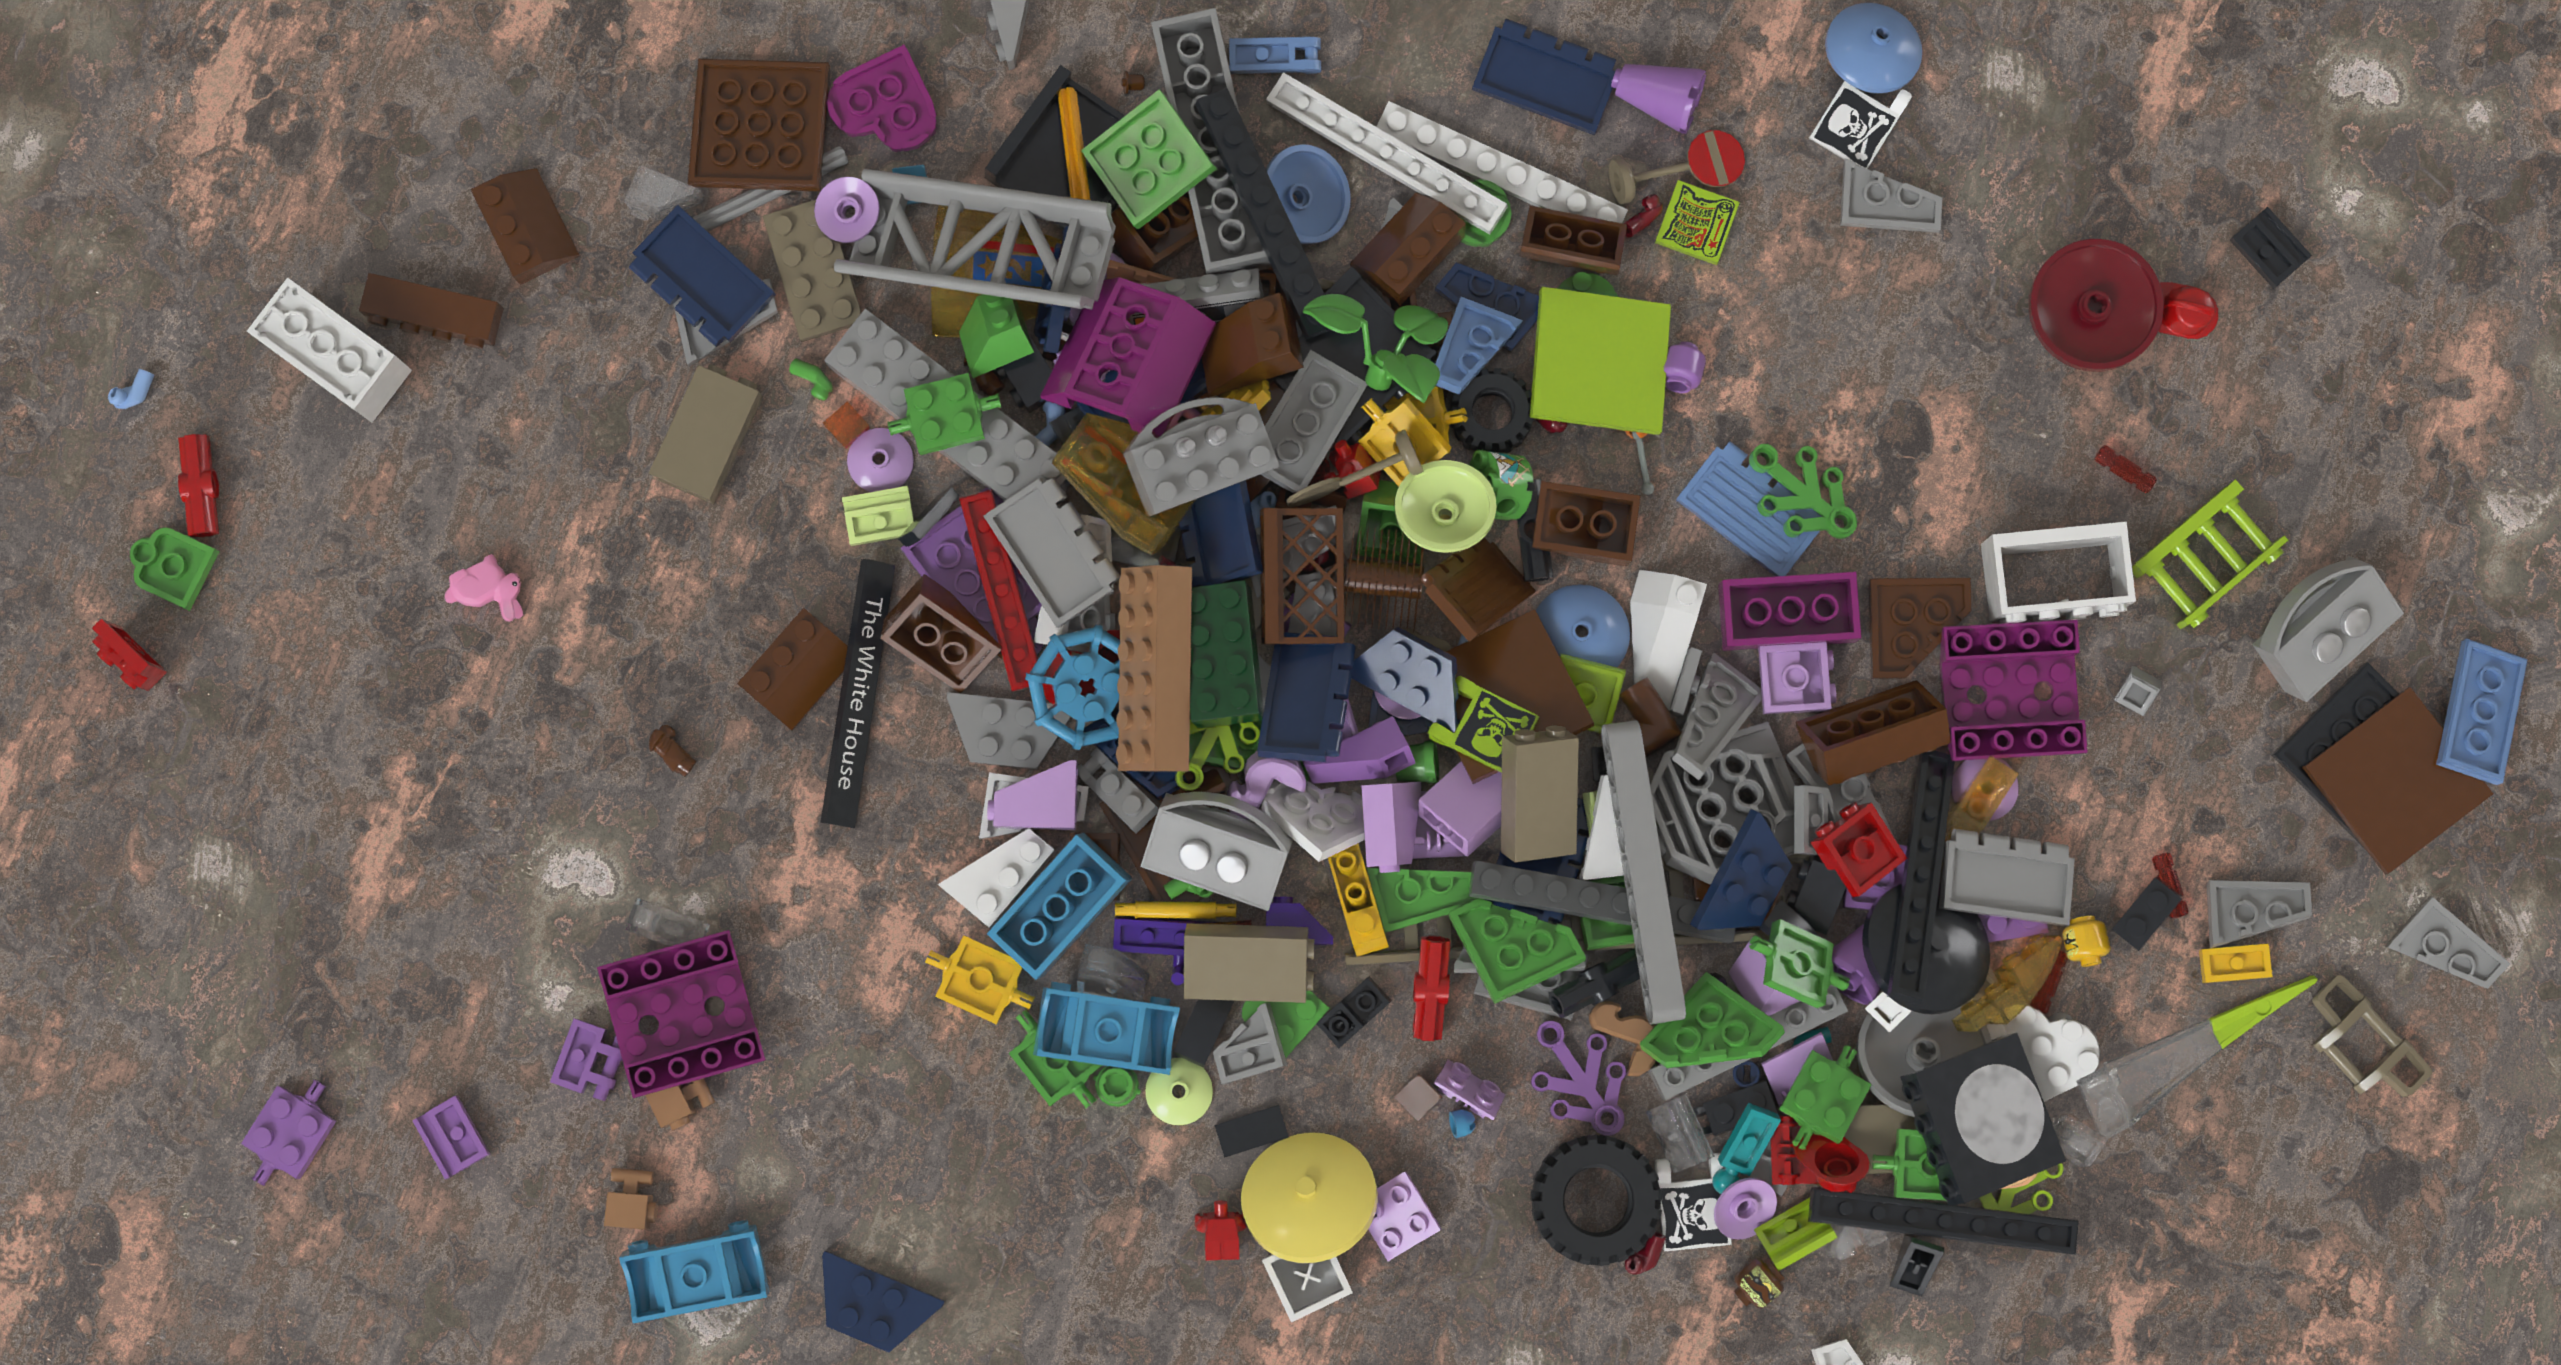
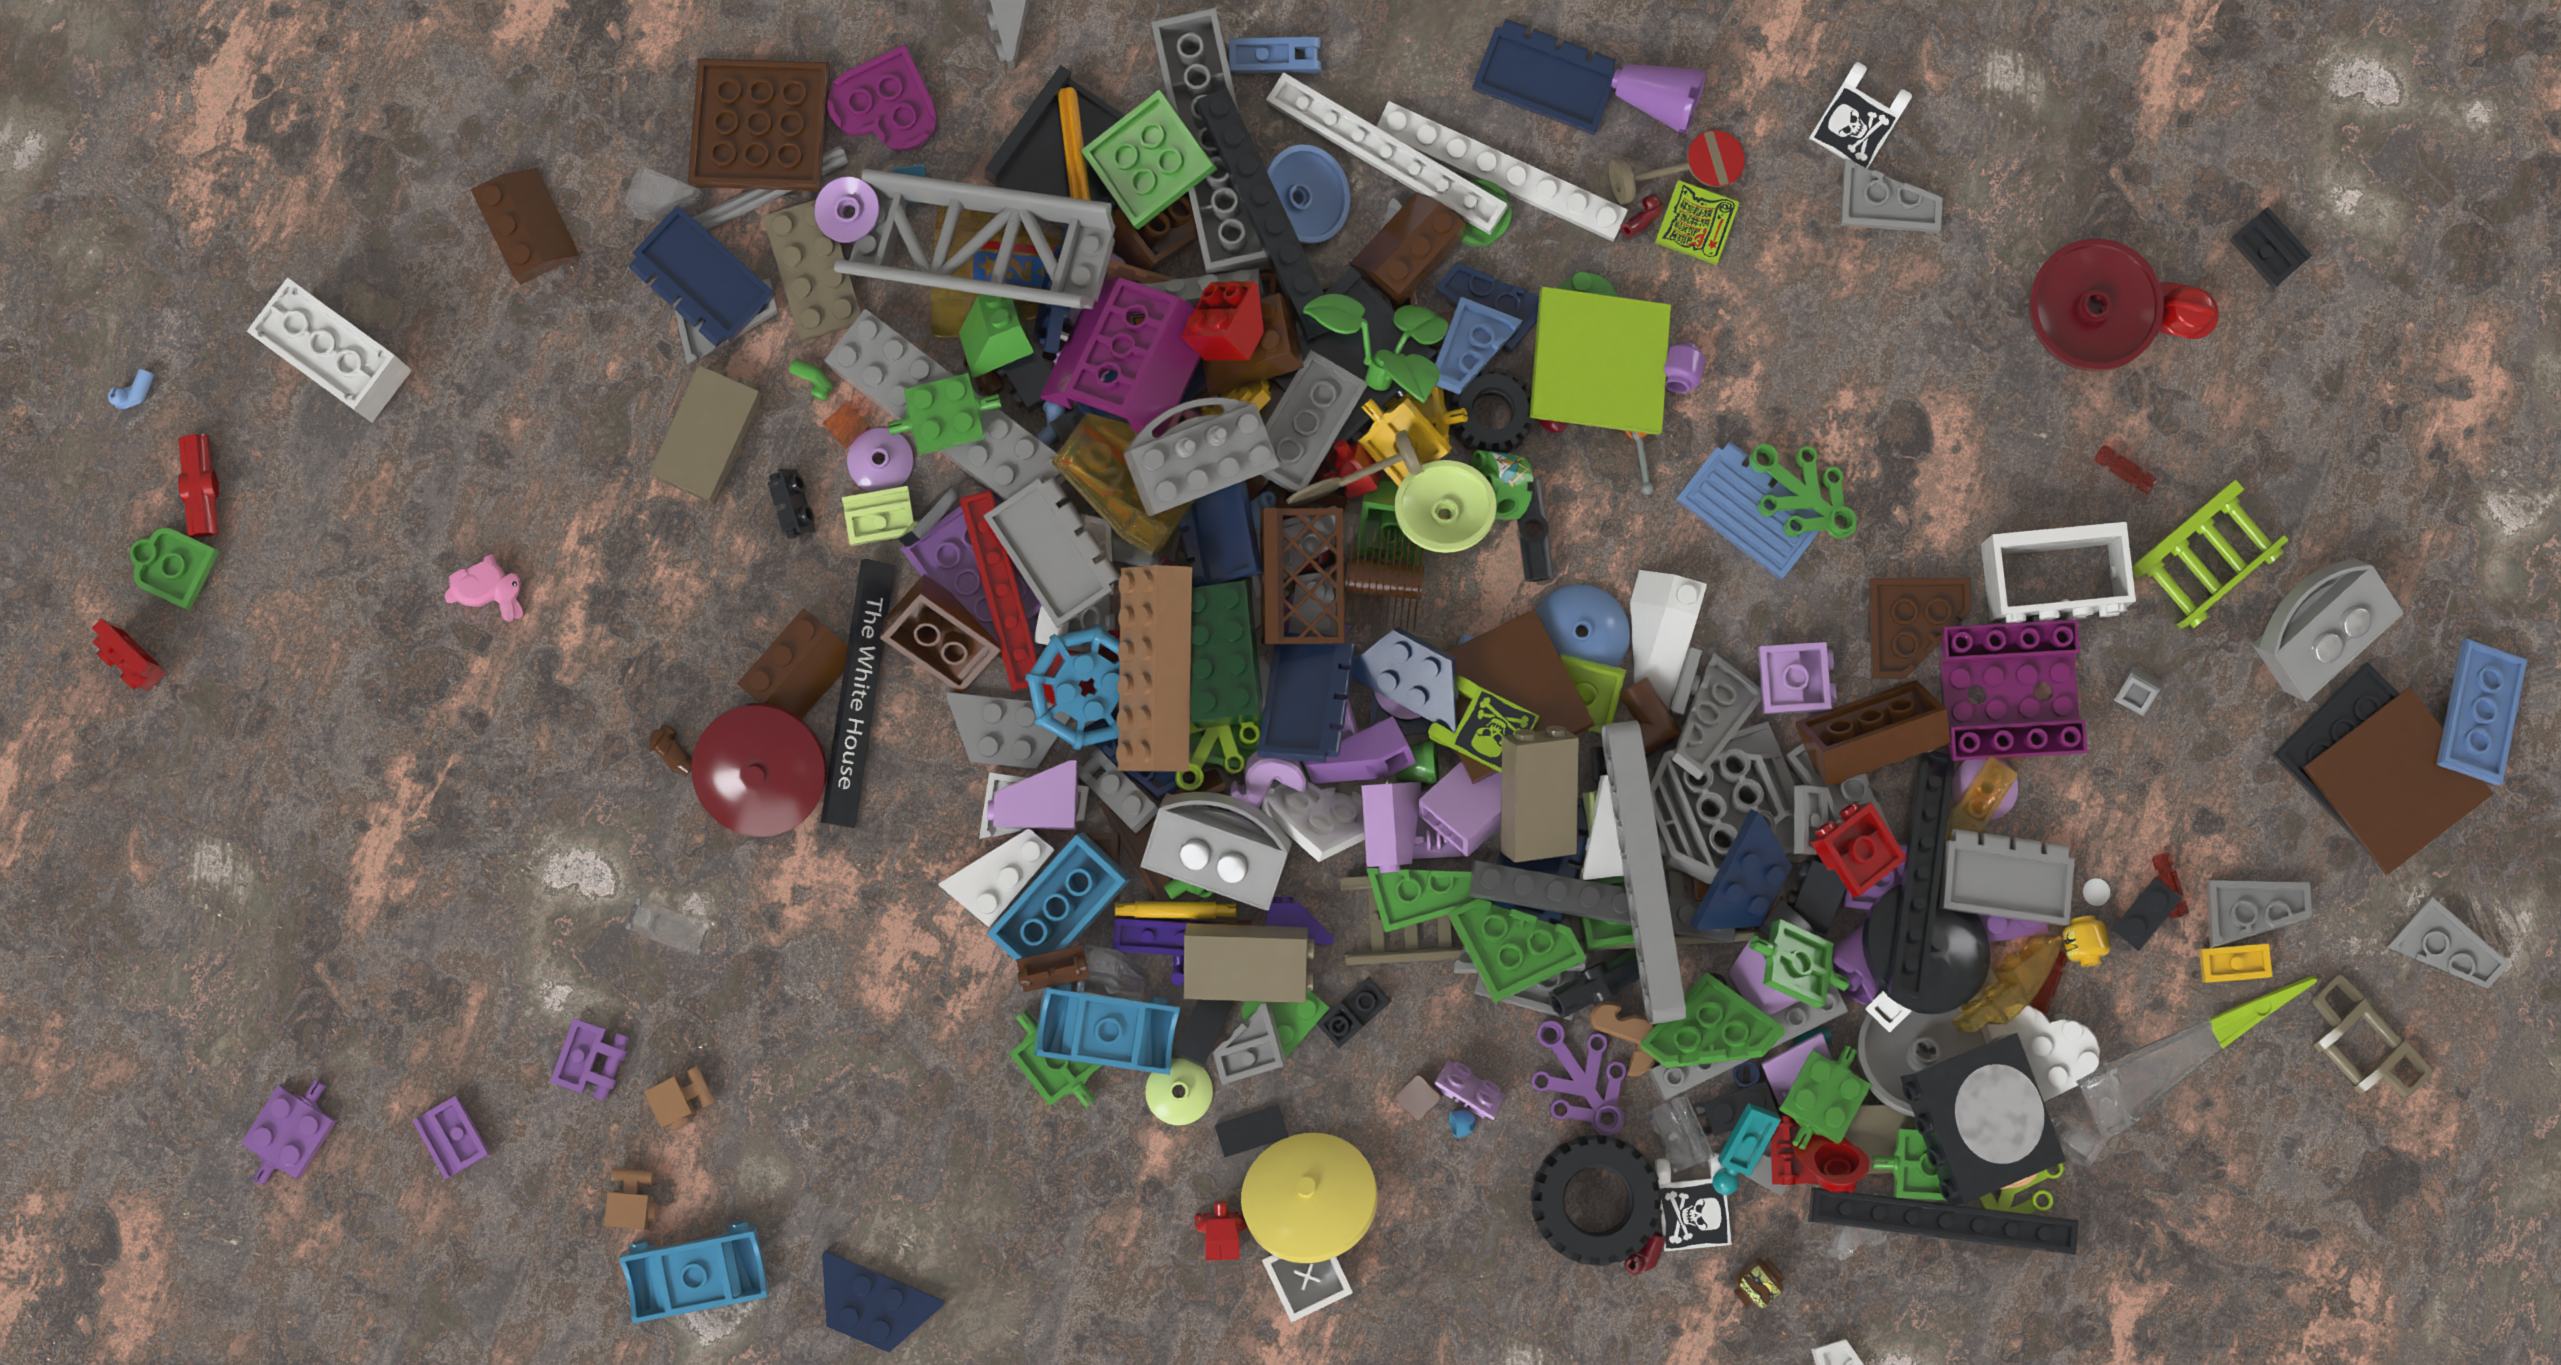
reddish brown brick [359,273,504,349] -> none
magenta slope [597,930,766,1099] -> none
yellow plate [925,935,1035,1025] -> none
bright green piece [1093,1066,1141,1107] -> none
reddish brown piece [1121,71,1145,94] -> none
yellow slope [1328,843,1389,957] -> none
lavender hinge [1368,1171,1442,1261] -> none
red piece [1412,935,1451,1041] -> none
reddish brown hinge [1421,537,1536,642] -> none
reddish brown slope [1519,205,1627,275] -> none
reddish brown slope [1532,481,1641,566] -> none
lavender dish [1714,1178,1777,1240] -> none
magenta brick [1718,572,1861,651] -> none
lime plate [1754,1197,1838,1271] -> none
medium blue dish [1825,3,1922,93] -> none
black slope [1890,1236,1944,1297] -> none
none -> dark red dish [691,703,827,837]
none -> black hinge [767,469,816,539]
none -> reddish brown hinge [1016,944,1090,992]
none -> red slope [1180,281,1264,361]
none -> white sticker [2083,878,2110,906]

